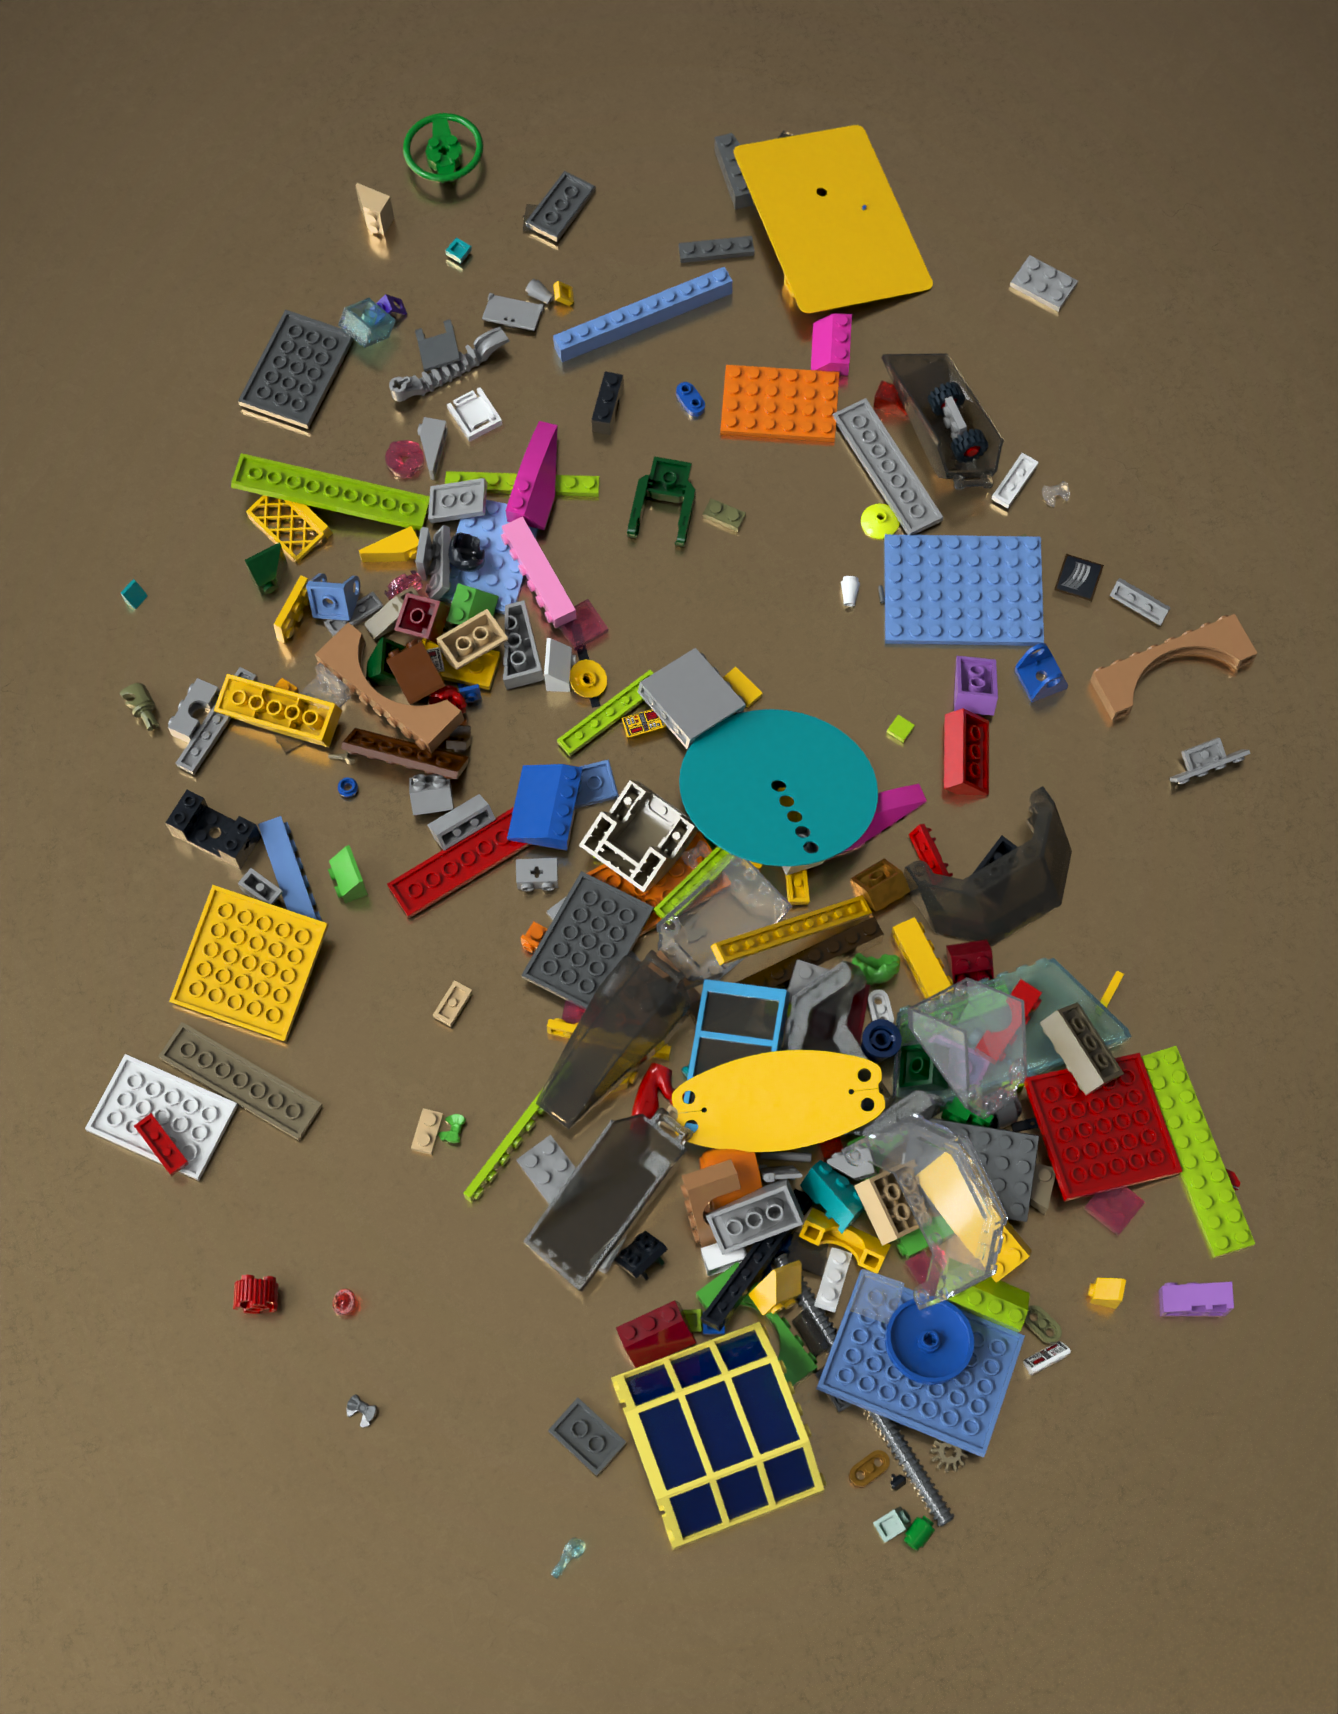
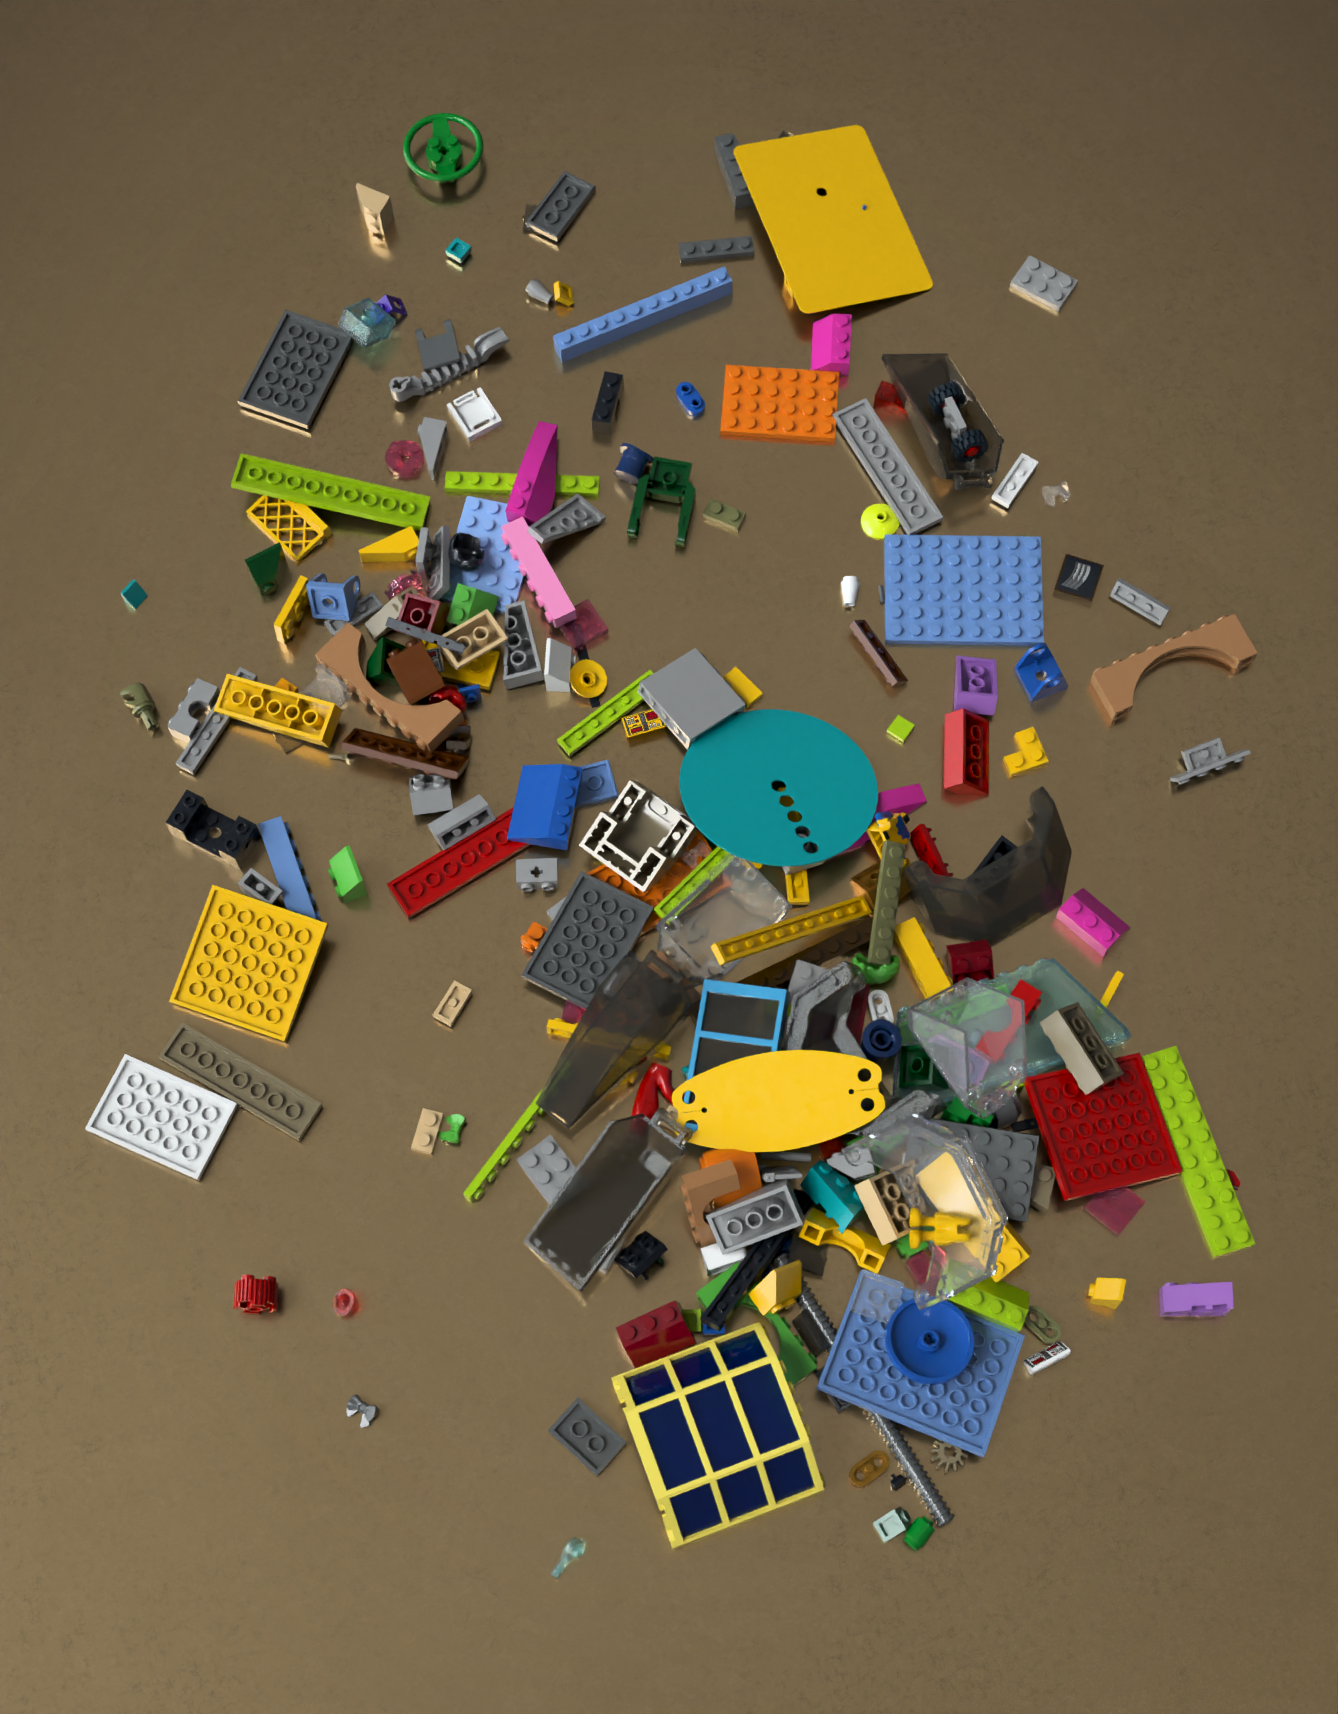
red plate [134,1113,189,1176] -> none
blue plate [338,777,358,797] -> none
light grey plate [428,478,487,523] -> none
light grey door [482,293,544,331] -> none
white plate [814,1247,852,1313] -> none
none -> piece [385,617,466,654]
none -> light grey wing [527,493,606,544]
none -> dark blue piece [614,443,654,484]
none -> reddish brown plate [849,620,908,687]
none -> torso [866,811,912,872]
none -> olive plate [867,840,906,966]
none -> yellow piece [909,1207,972,1249]
none -> yellow plate [1003,727,1049,777]
none -> dark pink slope [1056,888,1131,957]

